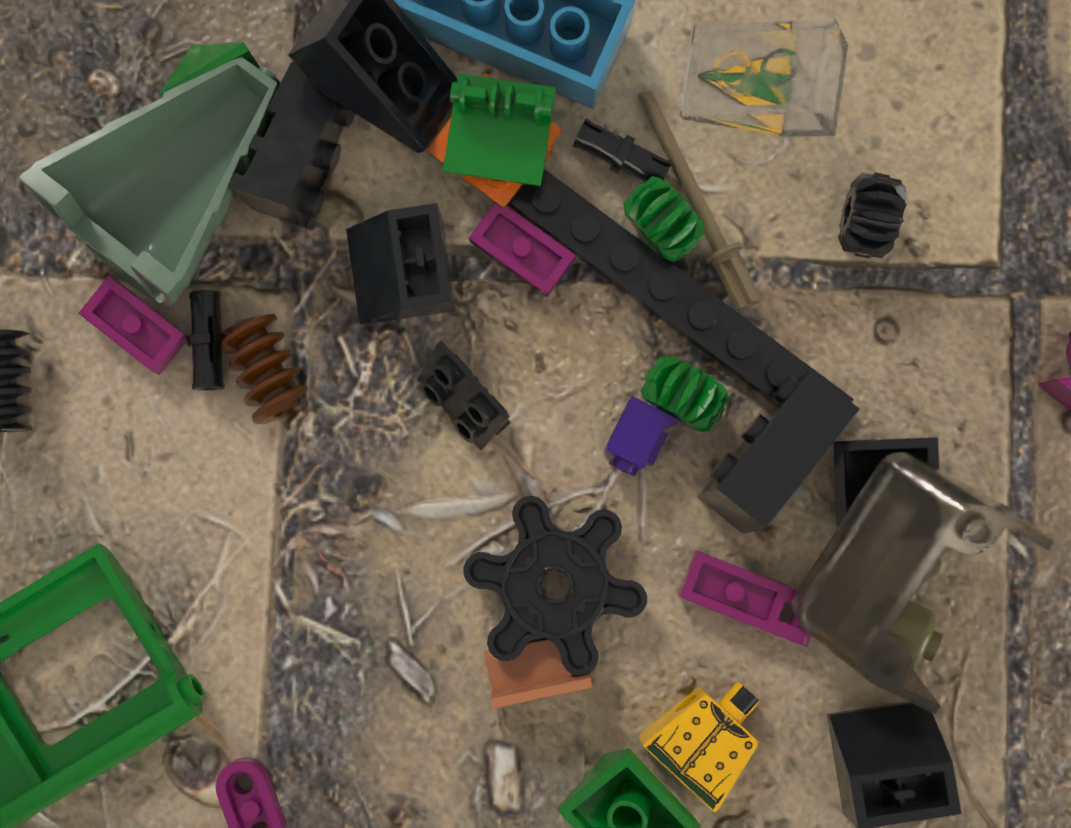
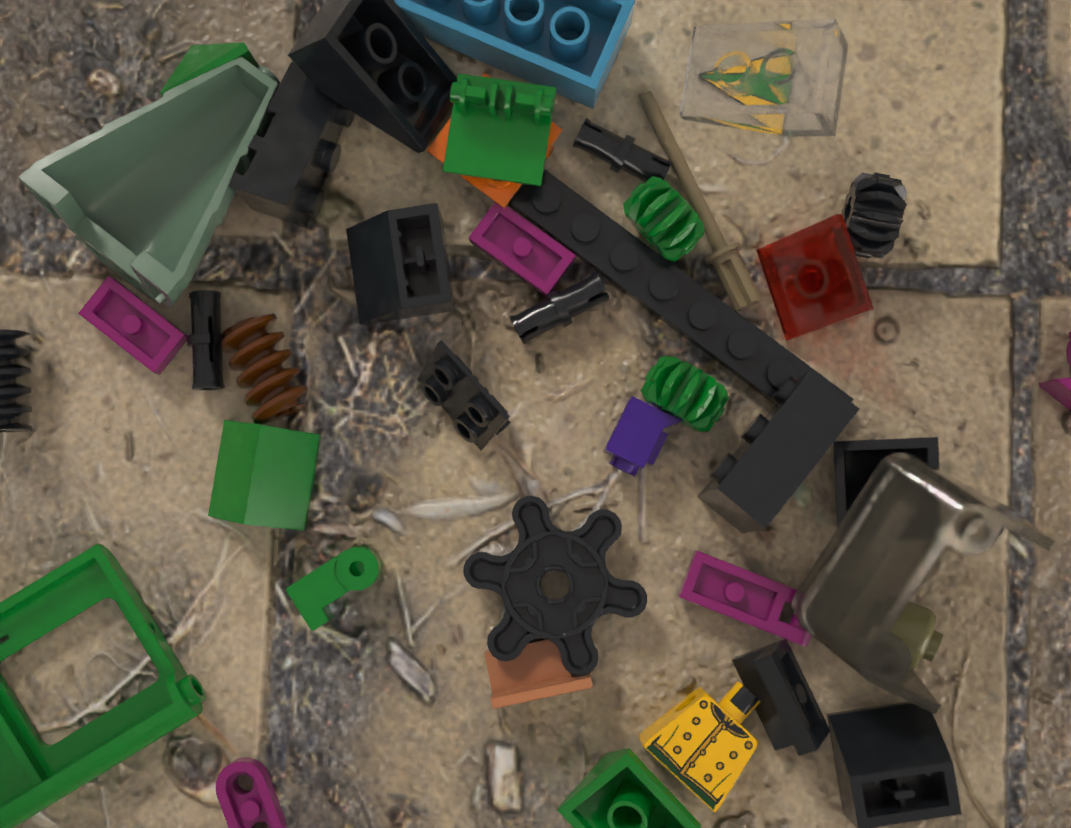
none -> green slope [208,420,321,531]
none -> green leg [285,546,383,631]
none -> black pin [509,272,610,345]
none -> black panel [732,639,830,756]
none -> clear red slope [756,214,874,341]

